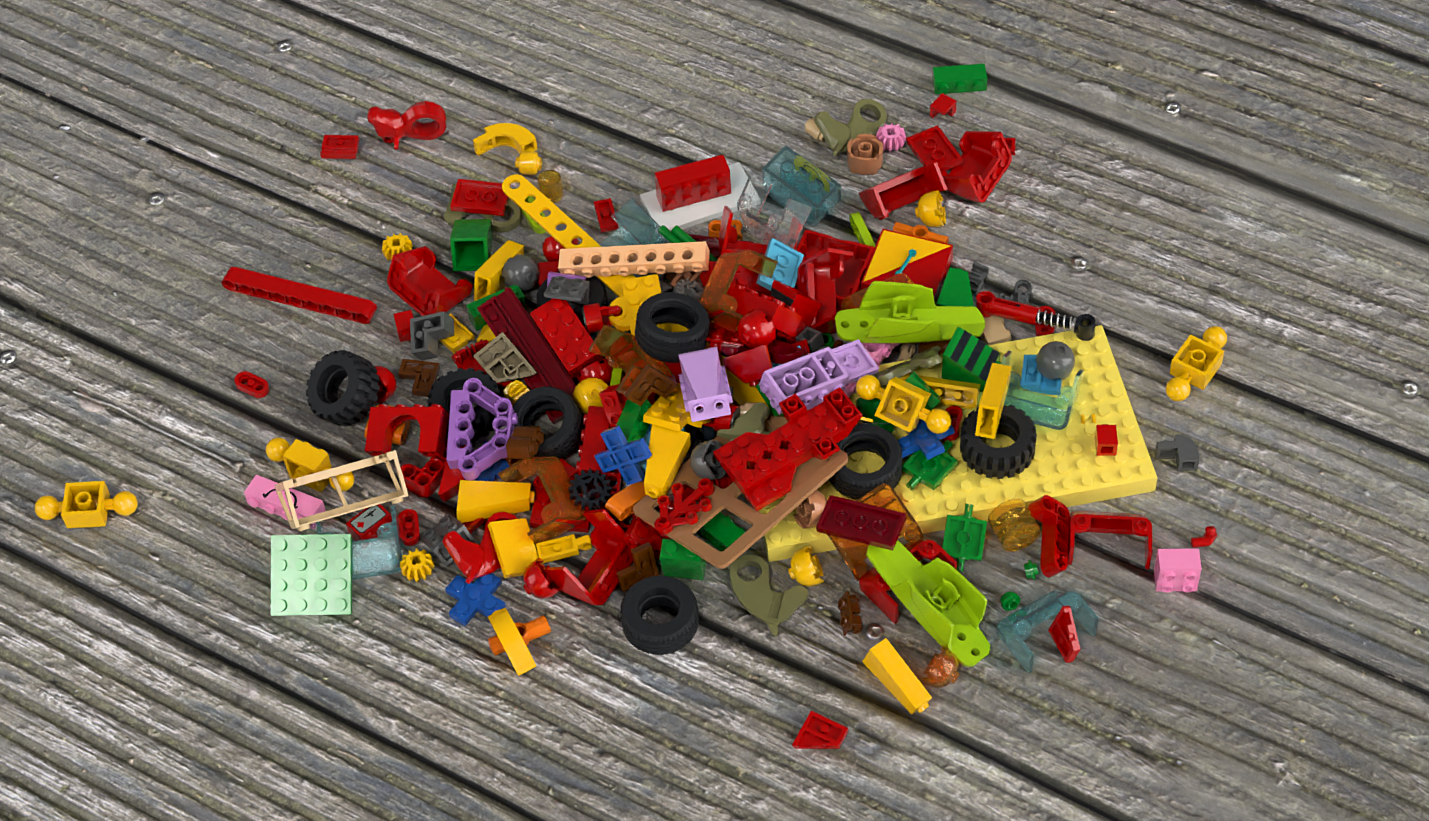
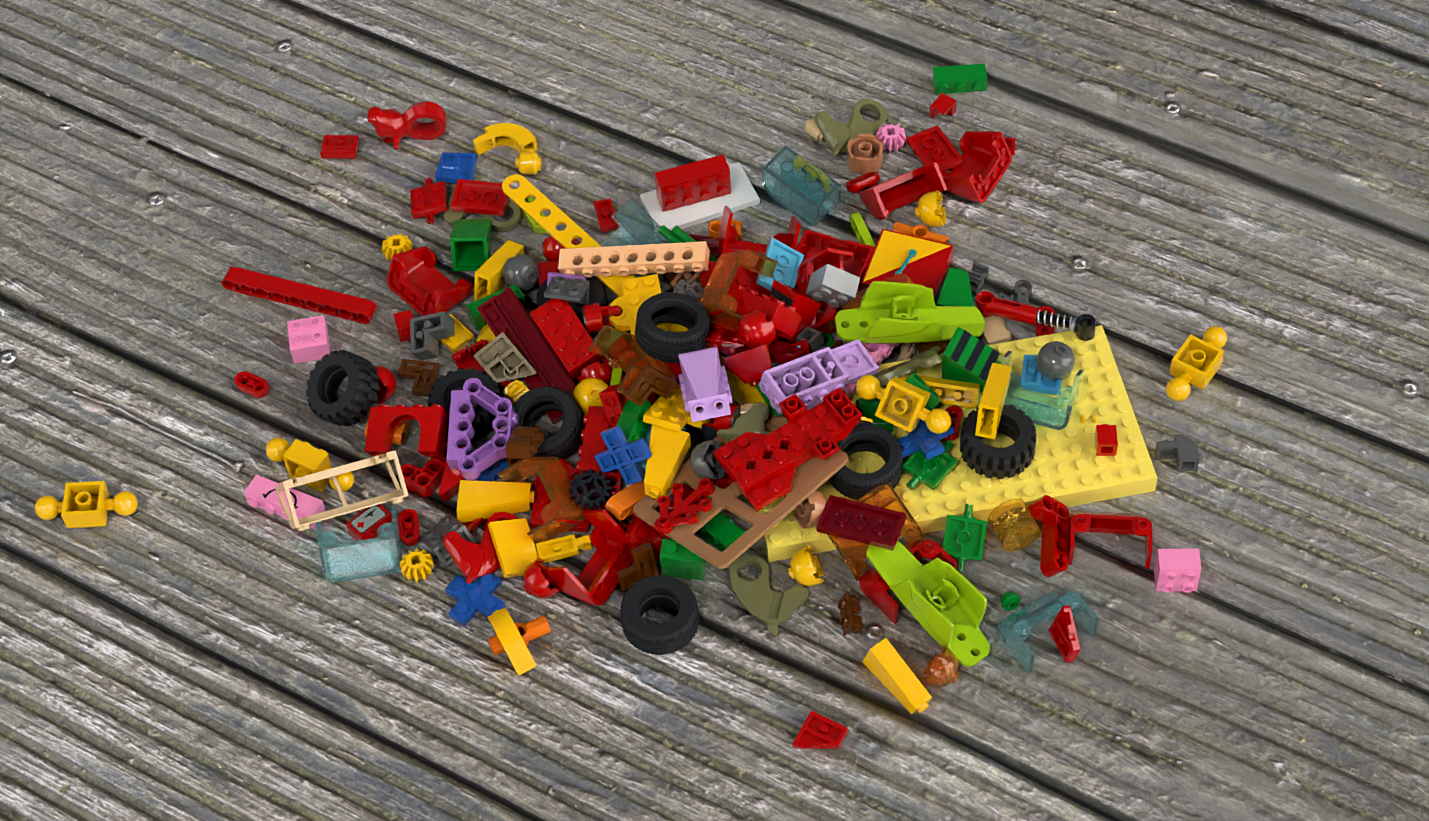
plate [271,534,352,616] -> none
clear yellow wheel [538,170,563,203] -> none
clear windscreen [737,175,812,249] -> none
green plate [1024,560,1039,580] -> none
red arm [1191,526,1217,548] -> none
none -> bright pink brick [287,315,330,364]
none -> red plate [410,177,448,224]
none -> blue plate [435,153,477,184]
none -> light grey brick [806,264,860,308]
none -> red plate [845,171,880,194]

